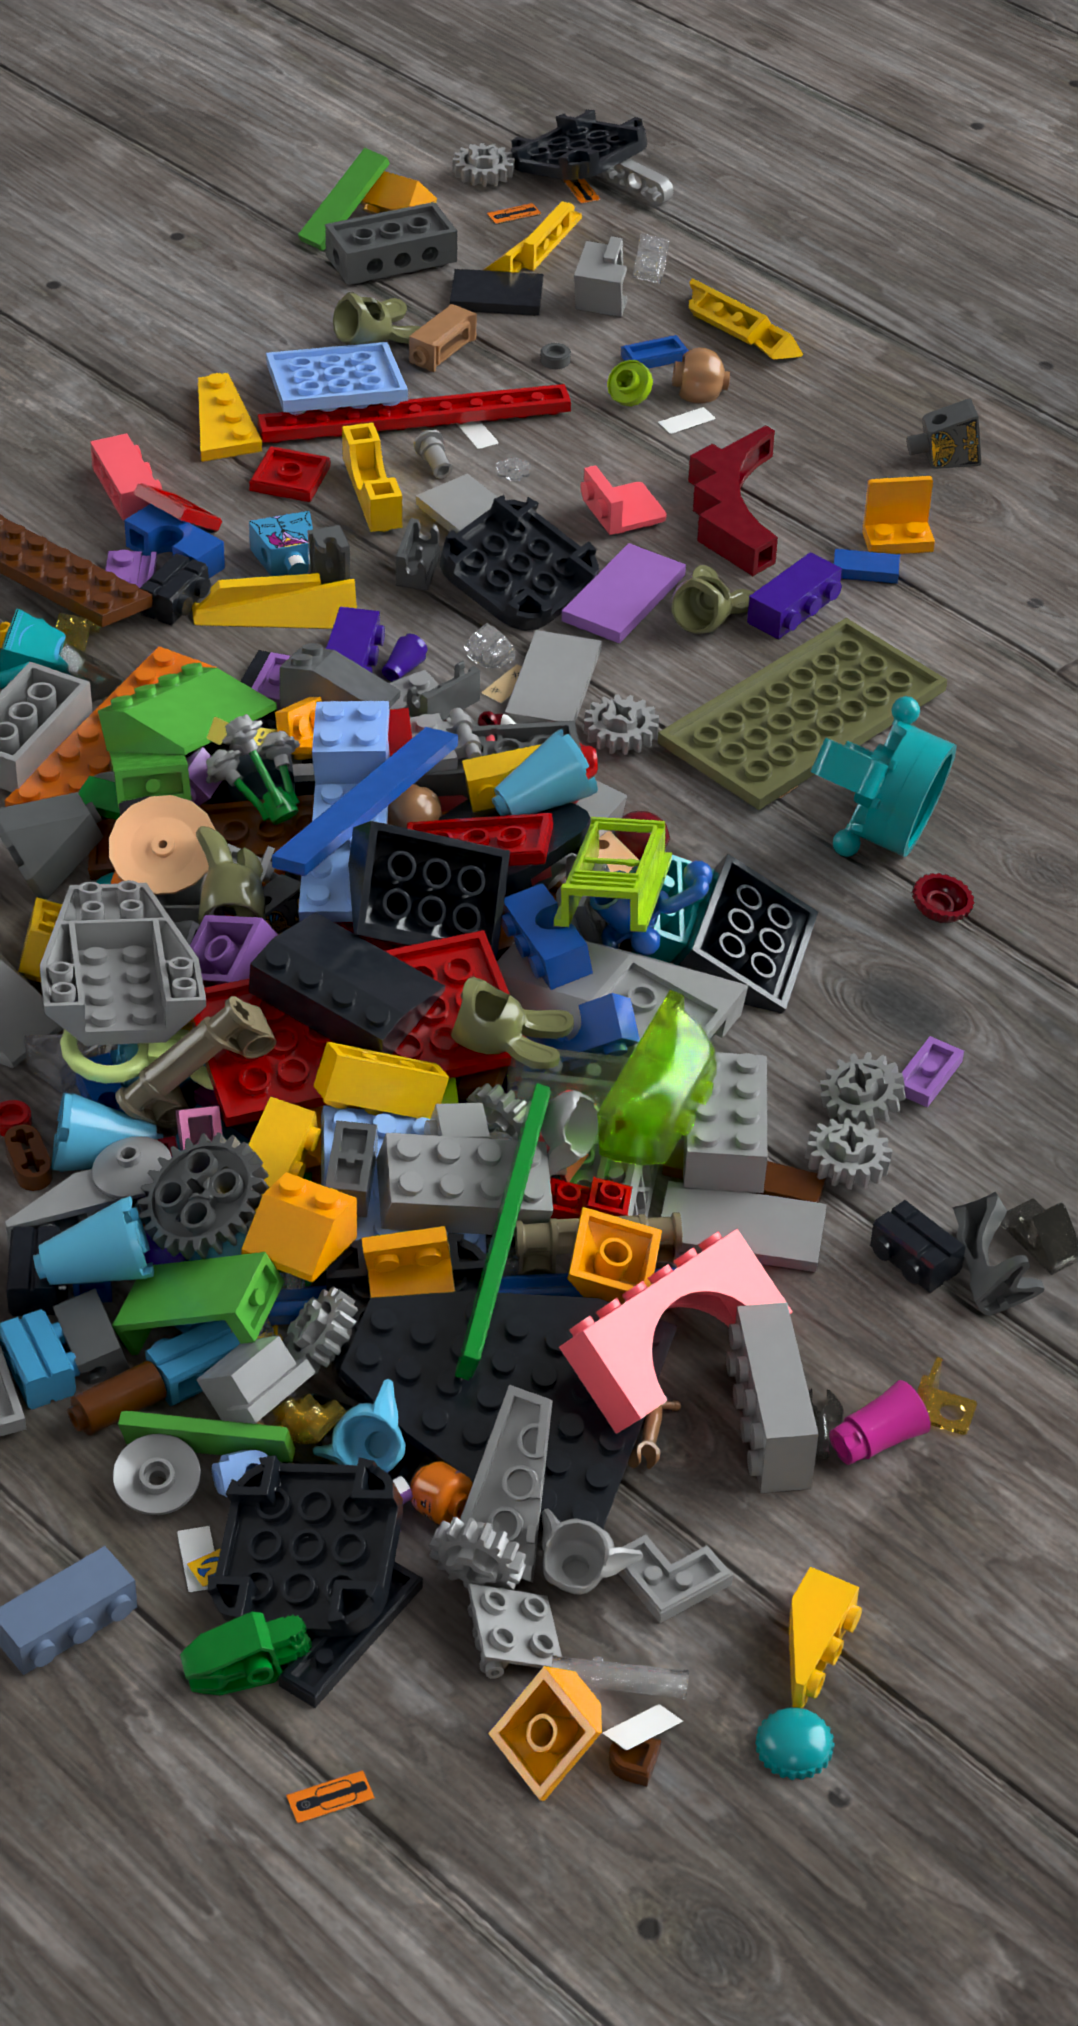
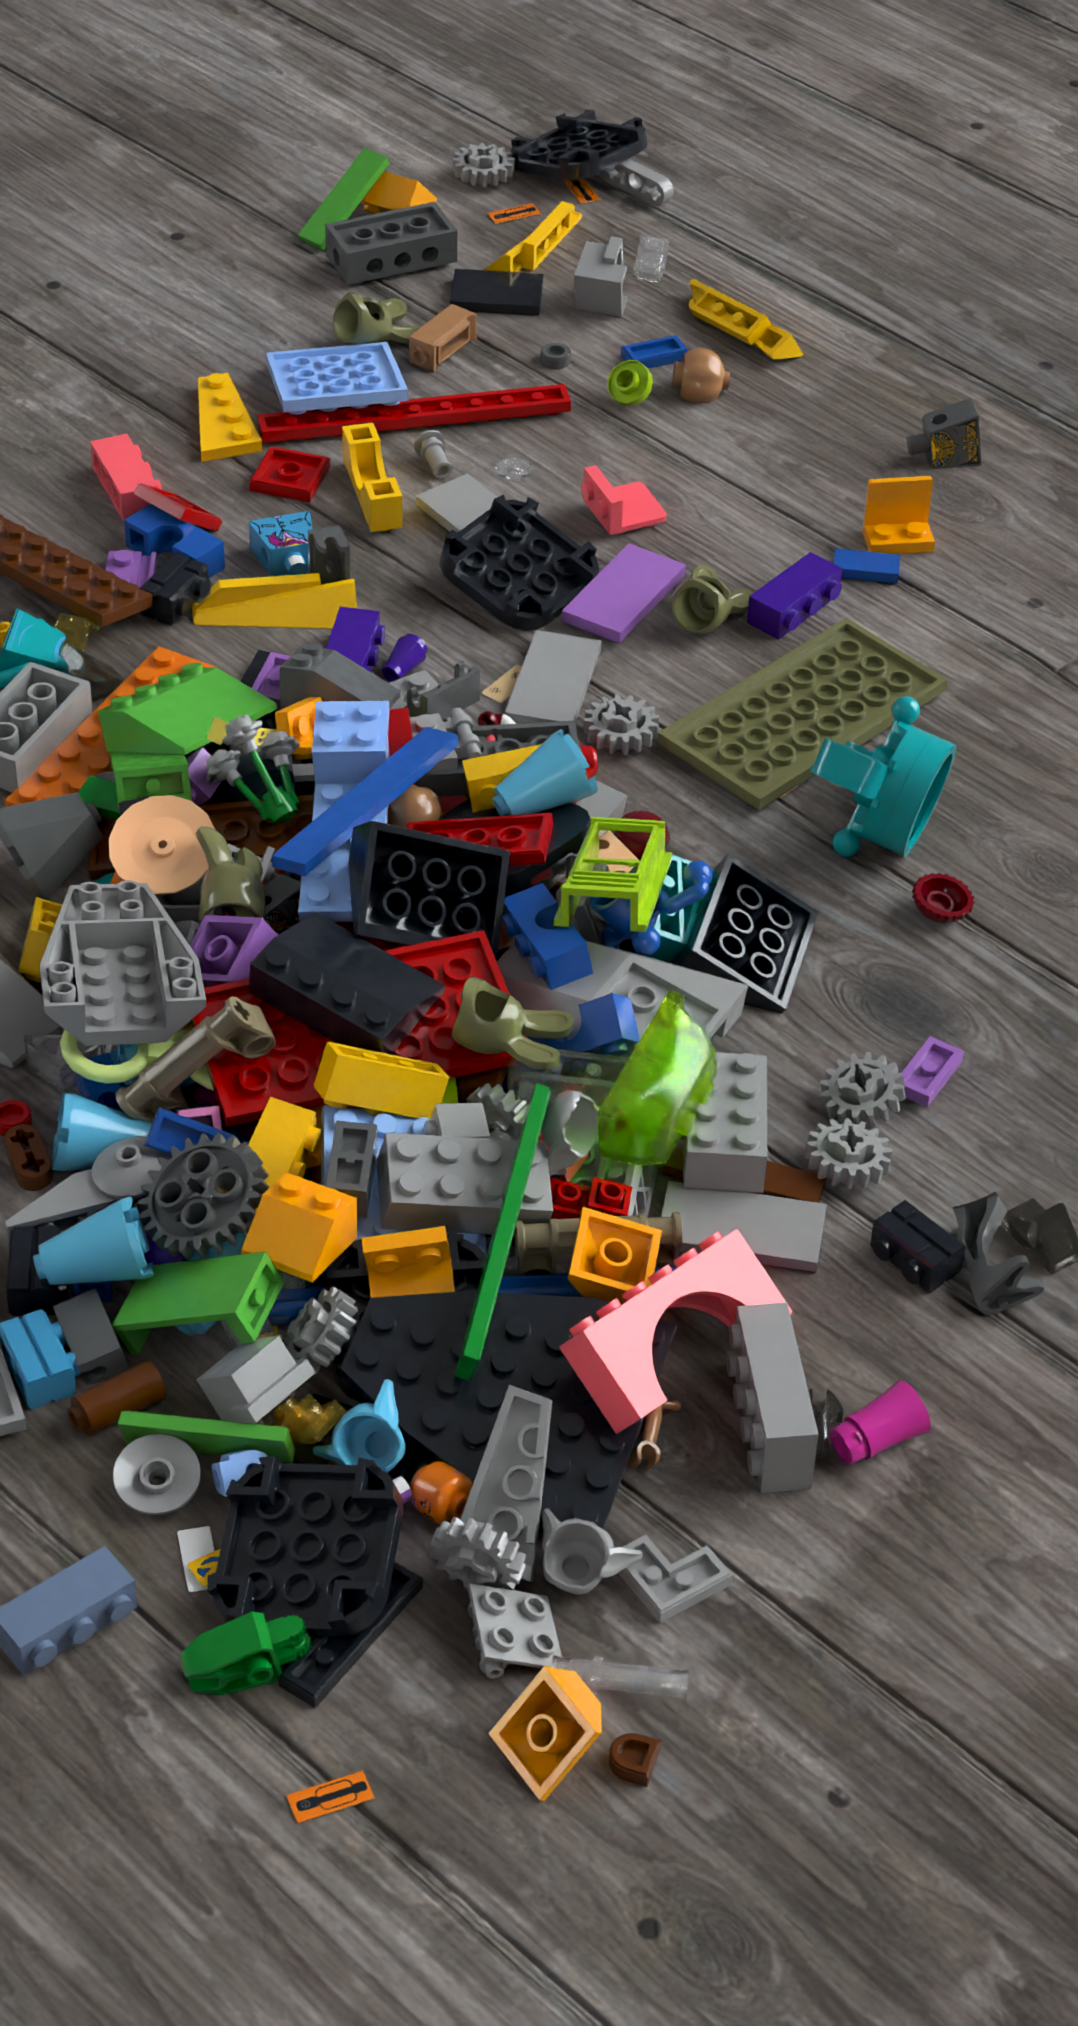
dark azure brick [145,1320,240,1407] -> none
dark grey hinge [396,518,442,590] -> none
white sticker [456,421,499,449] -> none
clear piece [465,623,516,669] -> none
white sticker [603,1704,683,1750] -> none
white sticker [658,407,716,434] -> none
dark red arch [688,425,778,576] -> none
teal hat [755,1707,834,1780] -> none
yellow slope [788,1566,862,1708] -> none
clear yellow bracket [917,1357,977,1435] -> none
none -> blue tile [144,1107,235,1155]

